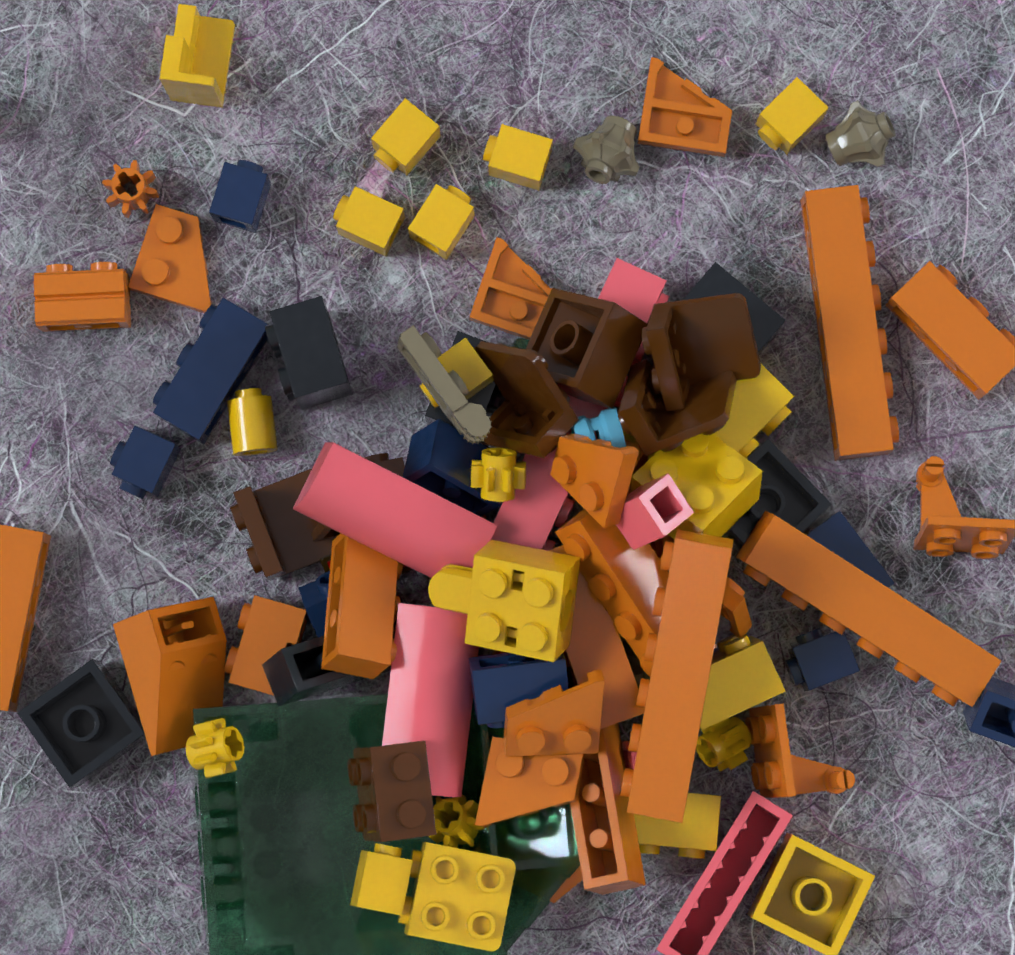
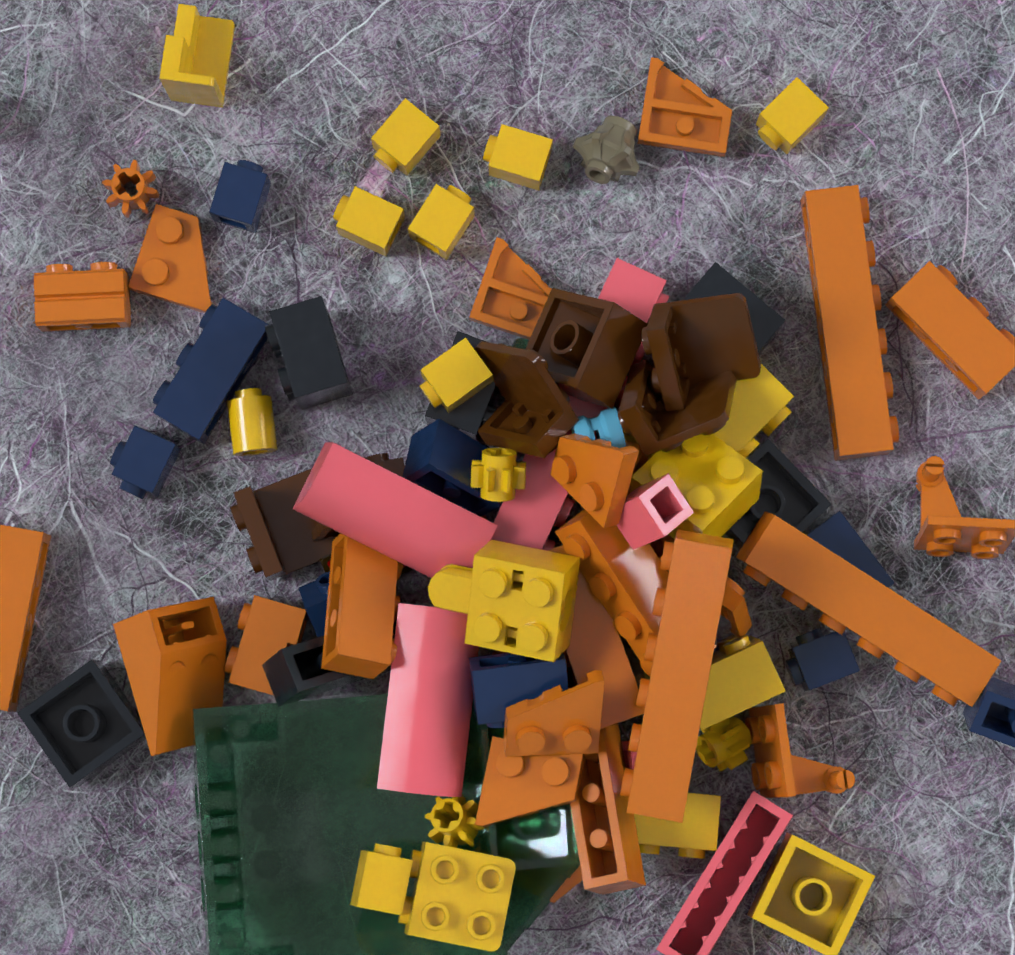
yellow gear [186,718,244,778] -> none
reddish brown bracket [347,741,436,842] -> none
dark tan hinge [397,325,492,445] -> none
dark tan rock [825,100,896,167] -> none

